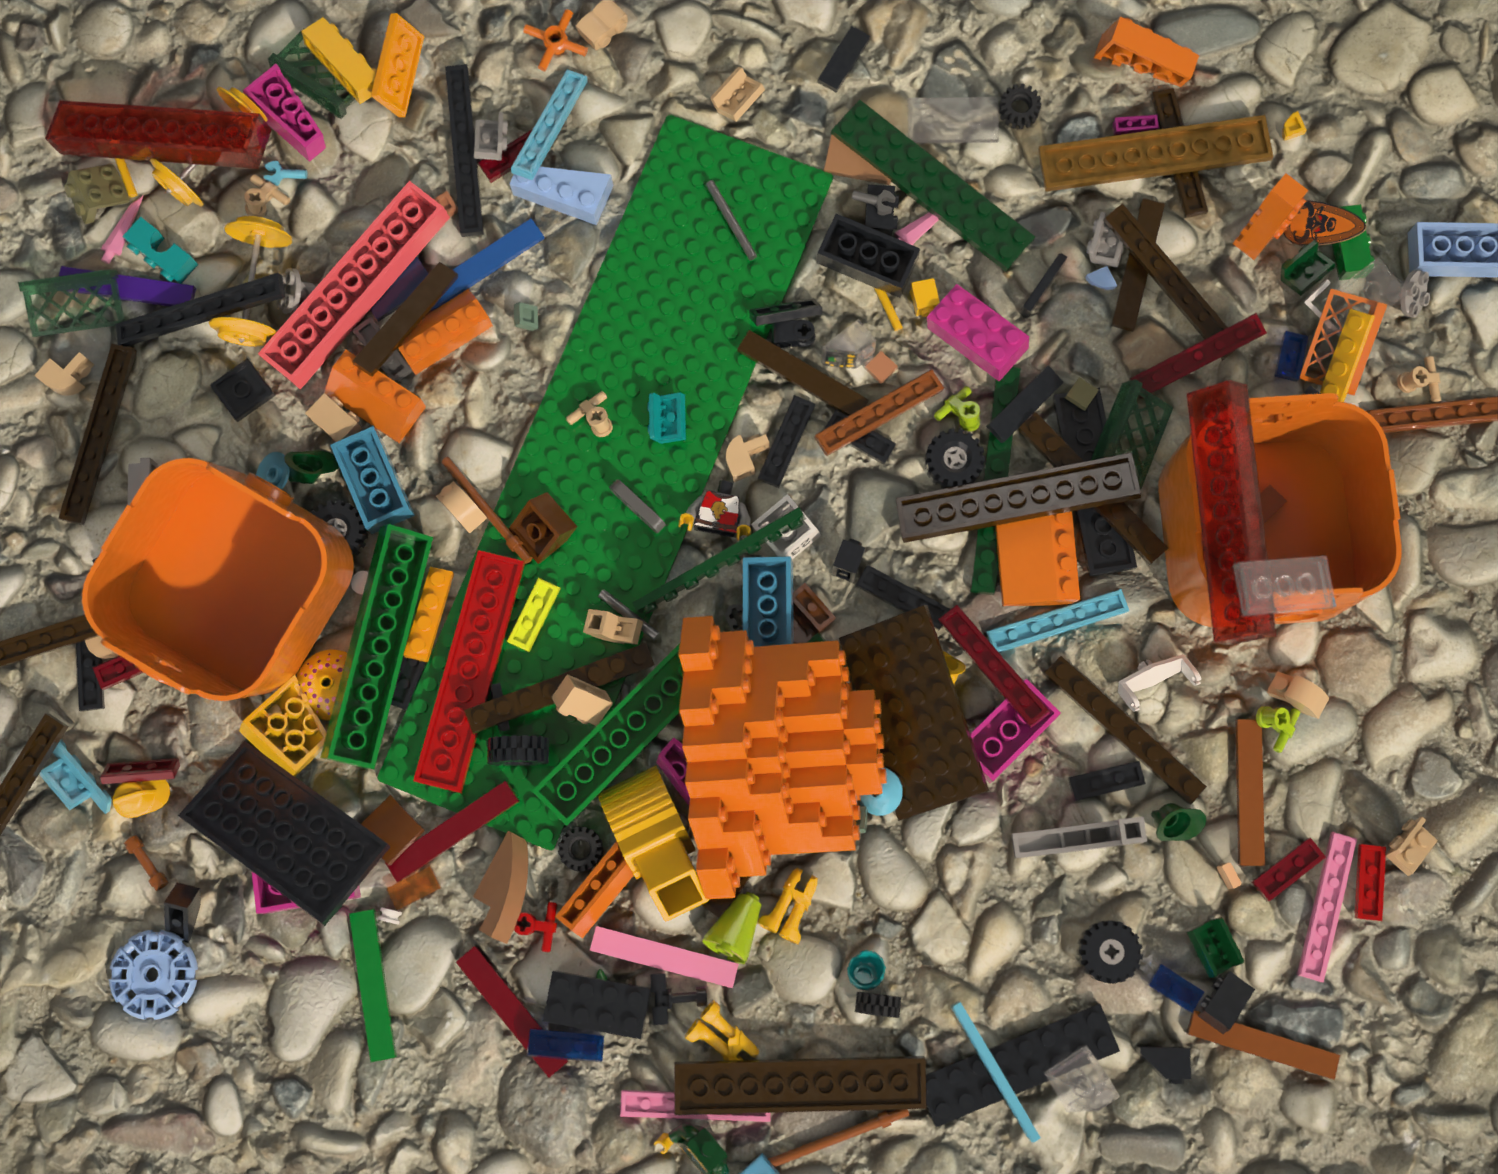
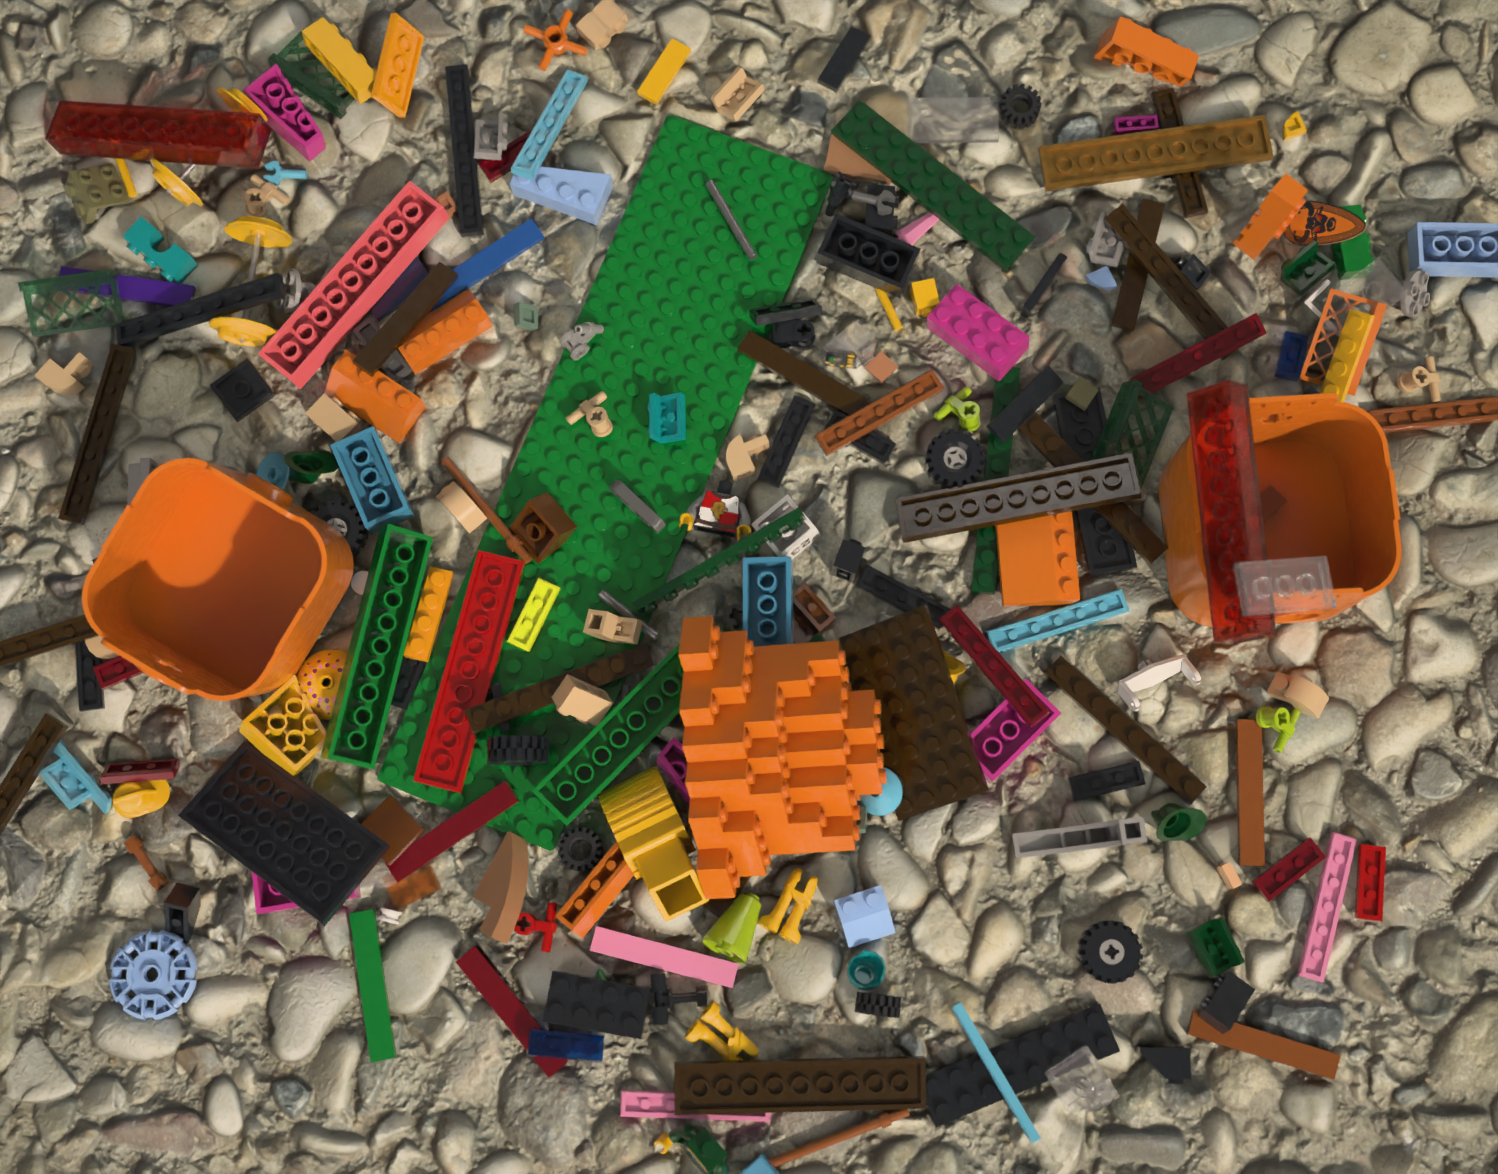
bright pink bar [101,195,144,264] -> none
clear blue plate [1147,964,1204,1013] -> none
tan bracket [1385,816,1438,876] -> none
none -> light grey piece [559,322,604,361]
none -> yellow tile [637,38,691,105]
none -> black piece [825,171,860,217]
none -> light blue slope [833,885,895,948]
none -> black bracket [1173,254,1211,290]

